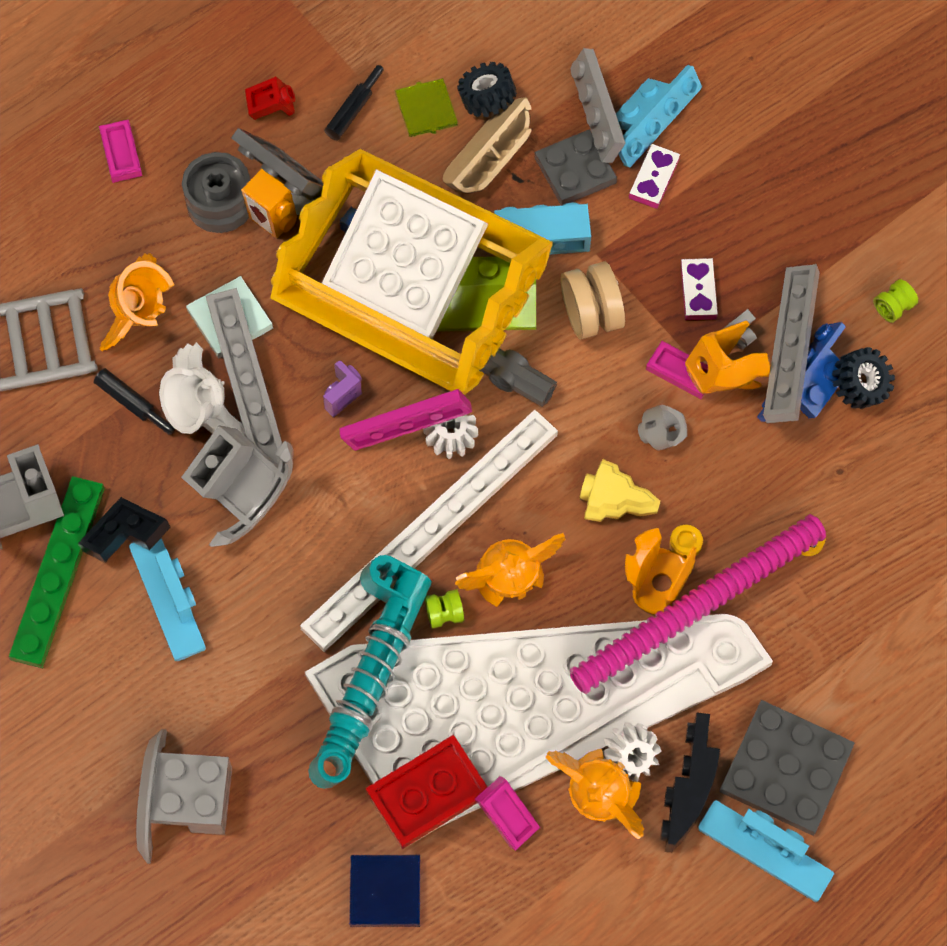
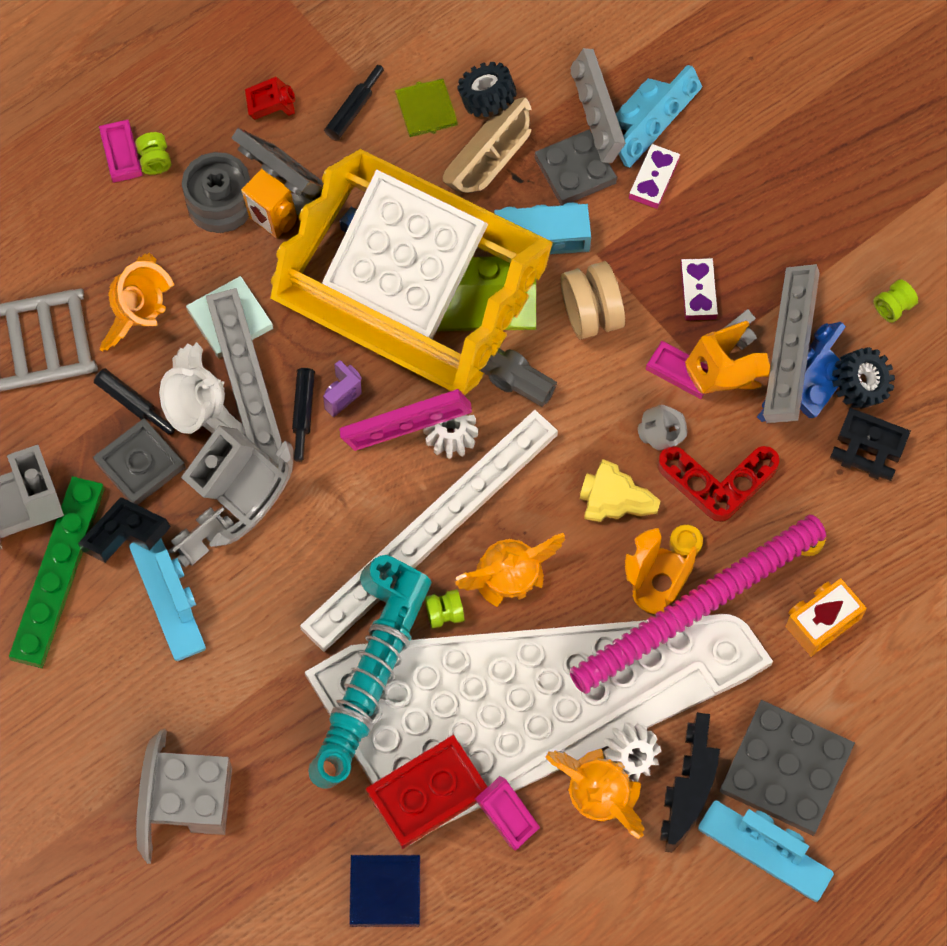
none -> dark grey plate [93,418,186,505]
none -> lime wheel [135,132,172,175]
none -> light grey hinge [168,507,234,568]
none -> black axle [292,368,315,462]
none -> red beam [658,446,780,522]
none -> brick [785,578,867,657]
none -> black plate [830,408,911,481]

